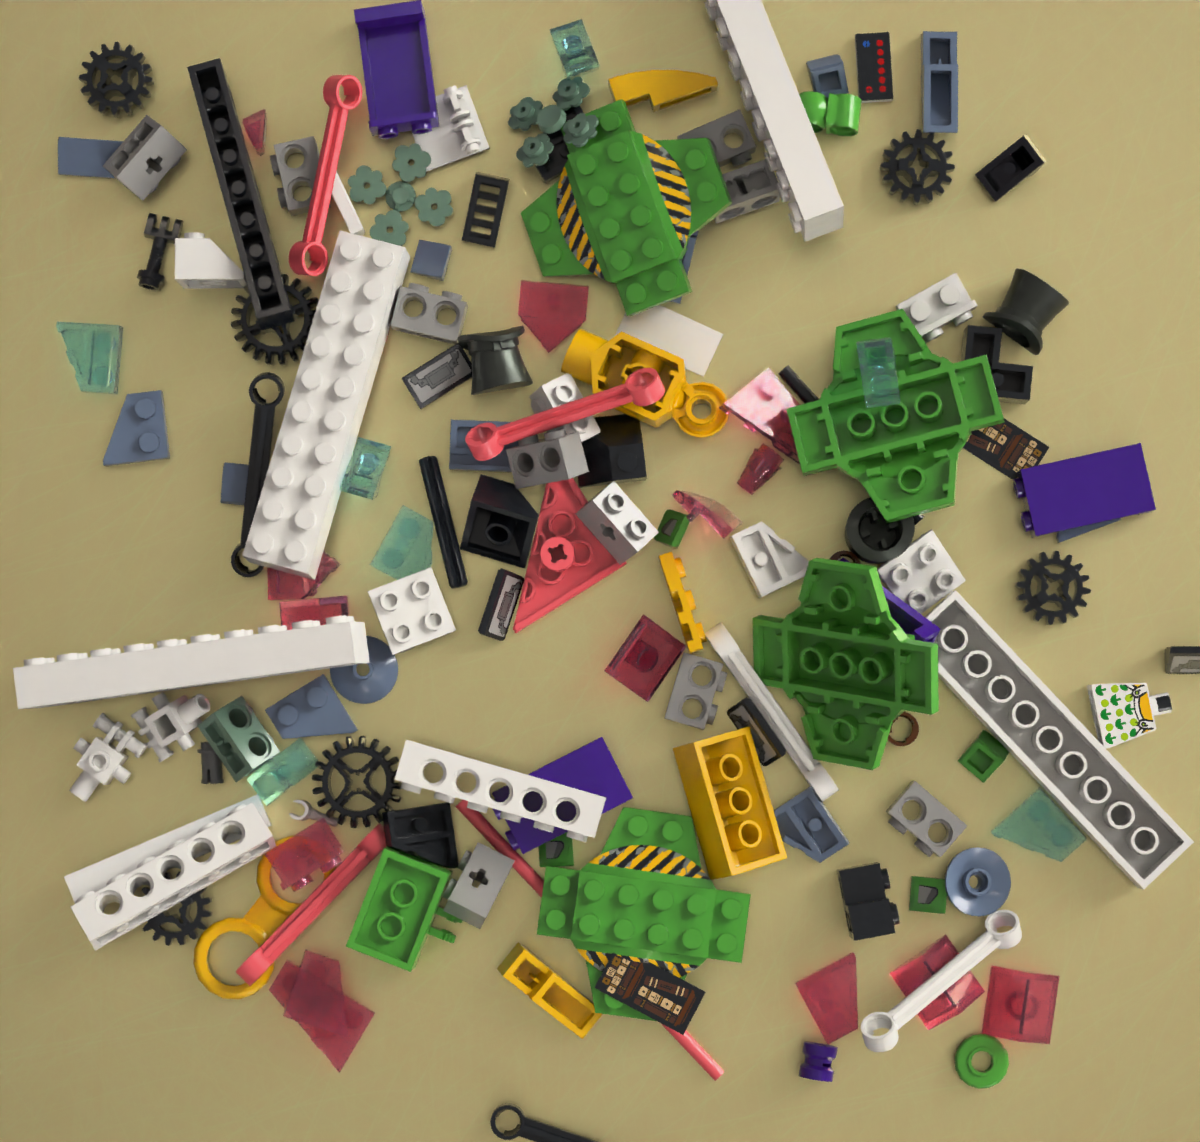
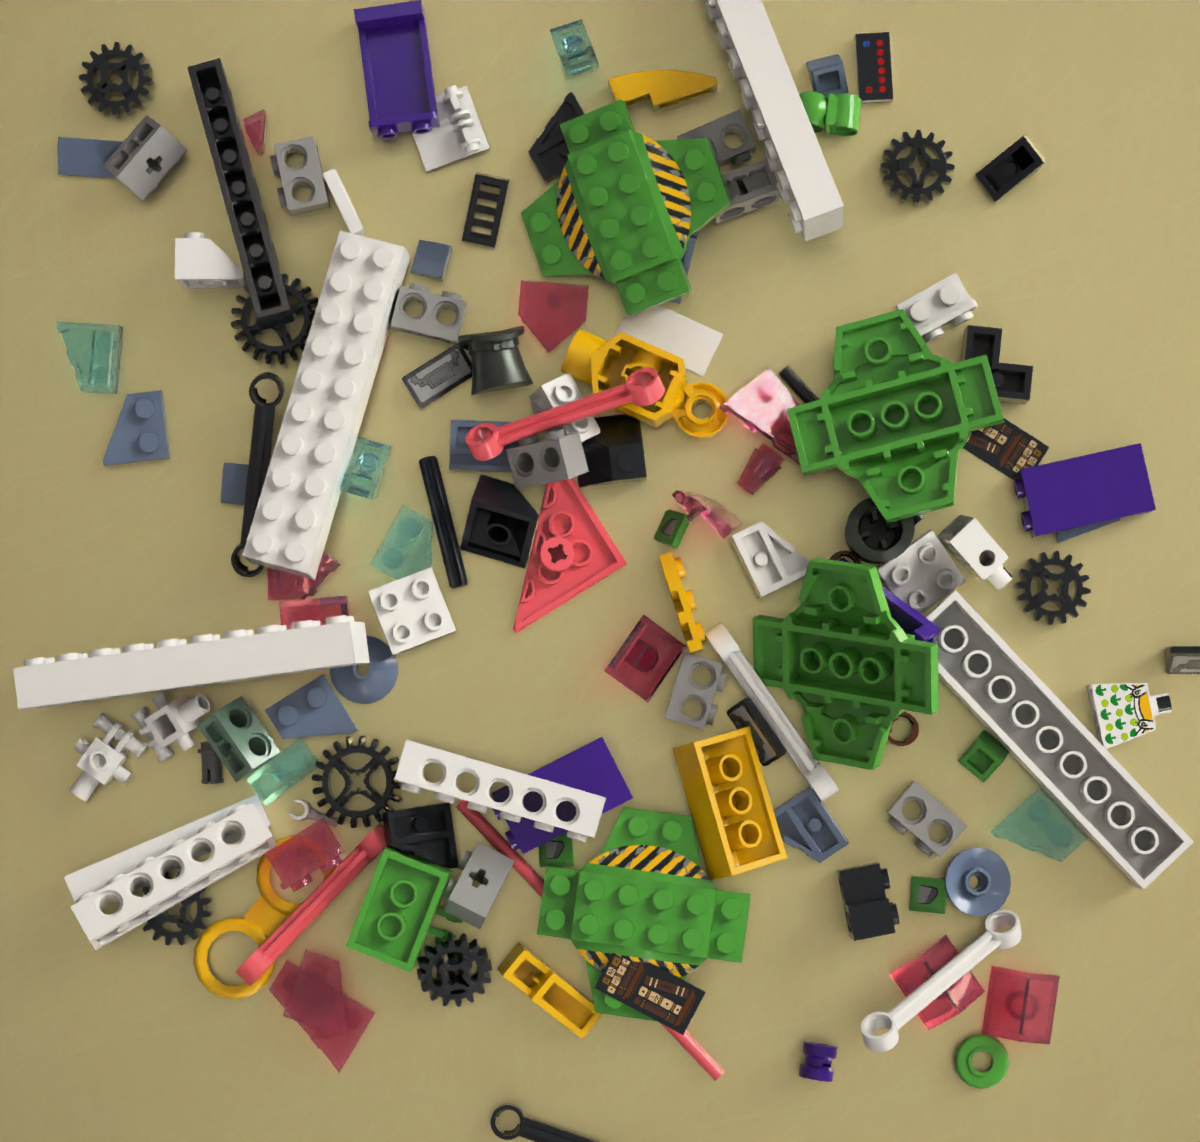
black hinge [137,213,183,291] -> none
coral piece [289,75,362,276] -> none
sand green plant [348,143,453,246] -> none
slope [478,568,524,641] -> none
sand green plant [508,77,599,168] -> none
light grey brick [576,481,659,565] -> none
clear pink wing [795,952,858,1044] -> none
clear light blue slope [856,337,901,408] -> none
sand blue slope [921,31,958,133] -> none
pearl dark grey hat [983,268,1069,355] -> none
none -> black gear [417,933,492,1007]
none -> white torso [937,514,1012,590]

